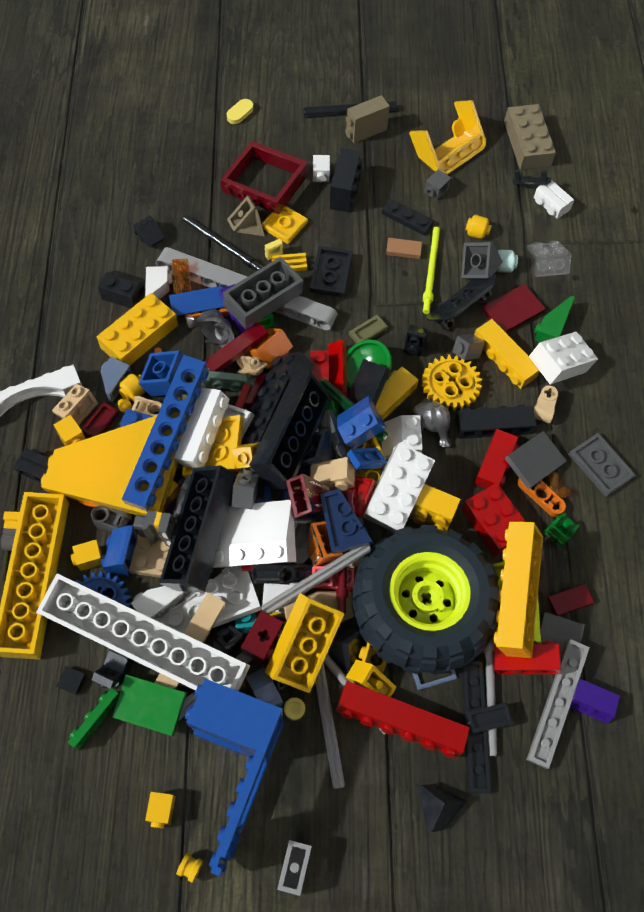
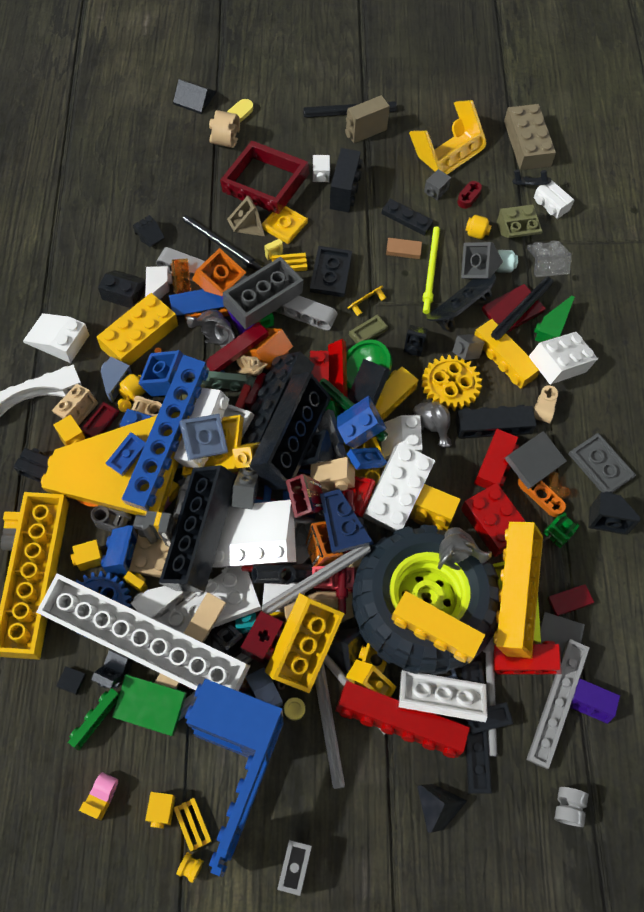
none -> white slope [23,313,89,363]
none -> leg [79,772,119,821]
none -> blue plate [105,432,146,477]
none -> yellow plate [124,571,148,593]
none -> slope [173,79,216,114]
none -> yellow tile [174,798,212,852]
none -> sand blue tile [179,414,228,461]
none -> orange slope [192,248,246,296]
none -> tan brick [209,110,240,148]
none -> yellow piece [348,285,387,316]
none -> yellow brick [391,591,485,663]
none -> white tile [399,670,487,722]
none -> flat silver piece [438,527,492,570]
none -> dark red beam [457,181,482,209]
none -> black axle [491,276,554,340]
none -> olive slope [497,204,543,238]
none -> light grey wheel [554,787,589,827]
none -> black slope [588,491,640,535]

